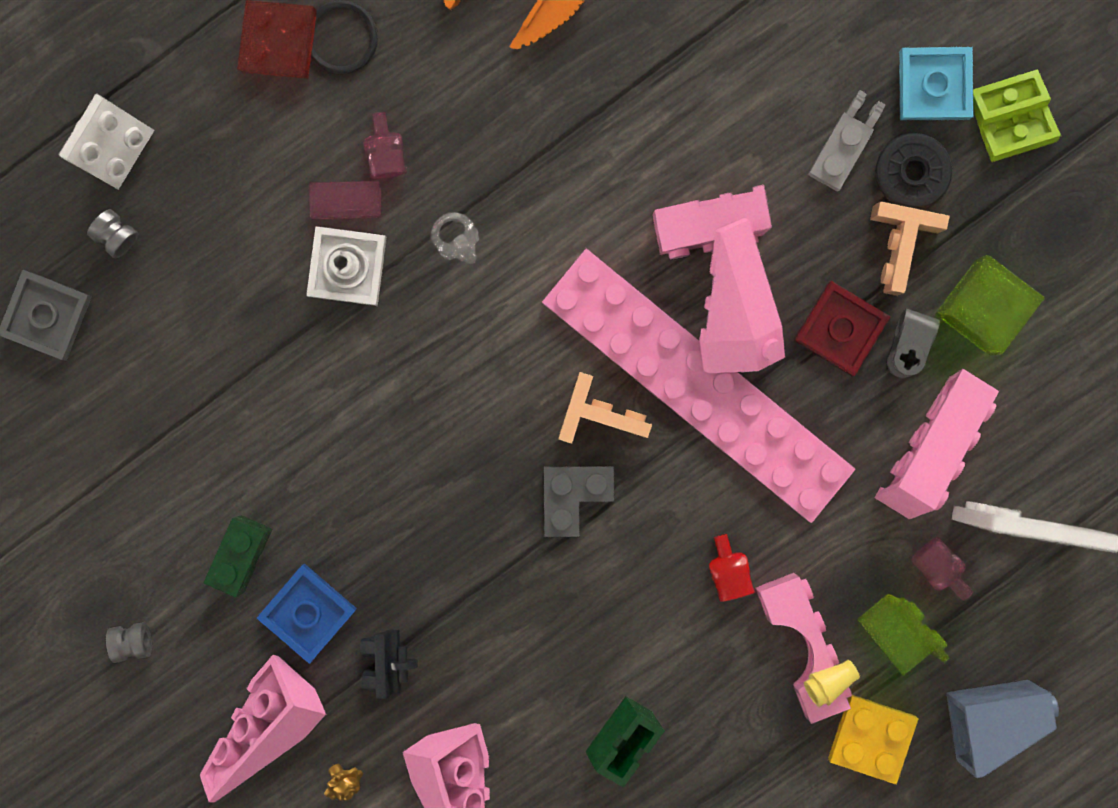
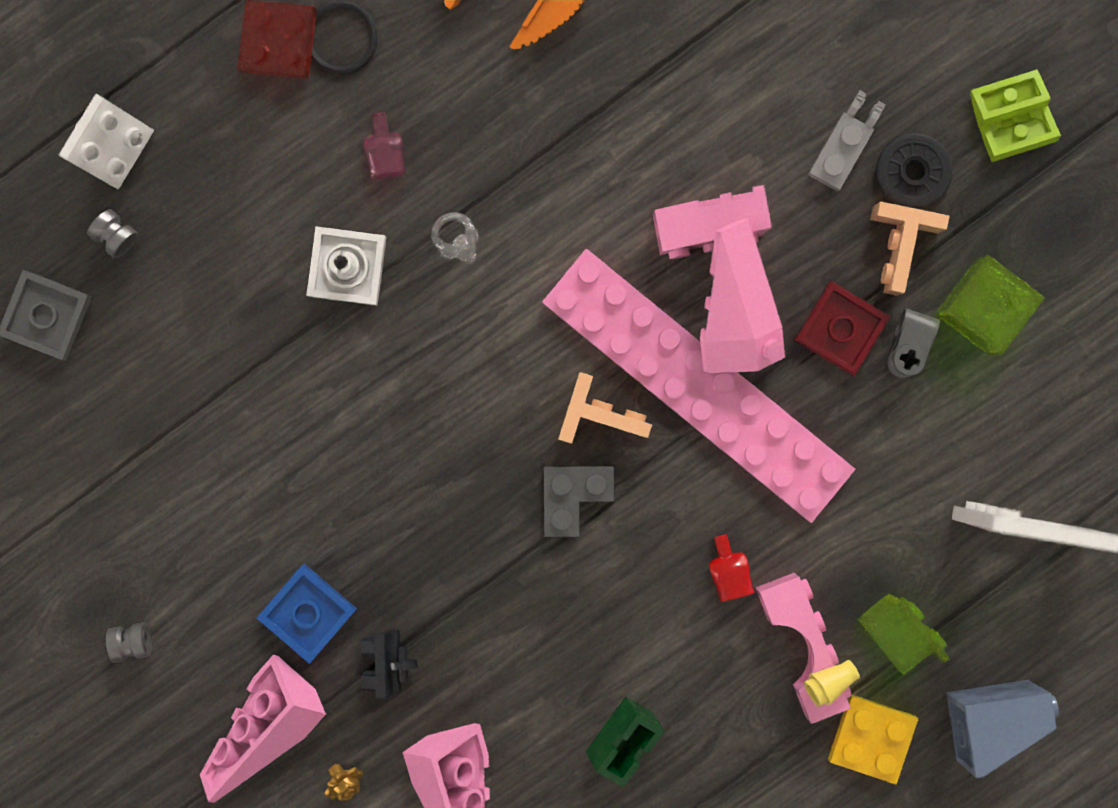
dark green brick [203,515,273,598] -> none
clear pink plate [309,181,381,219] -> none
bright pink wedge [874,369,999,519] -> none
medium azure plate [899,47,973,120] -> none
clear pink piece [911,537,973,601] -> none

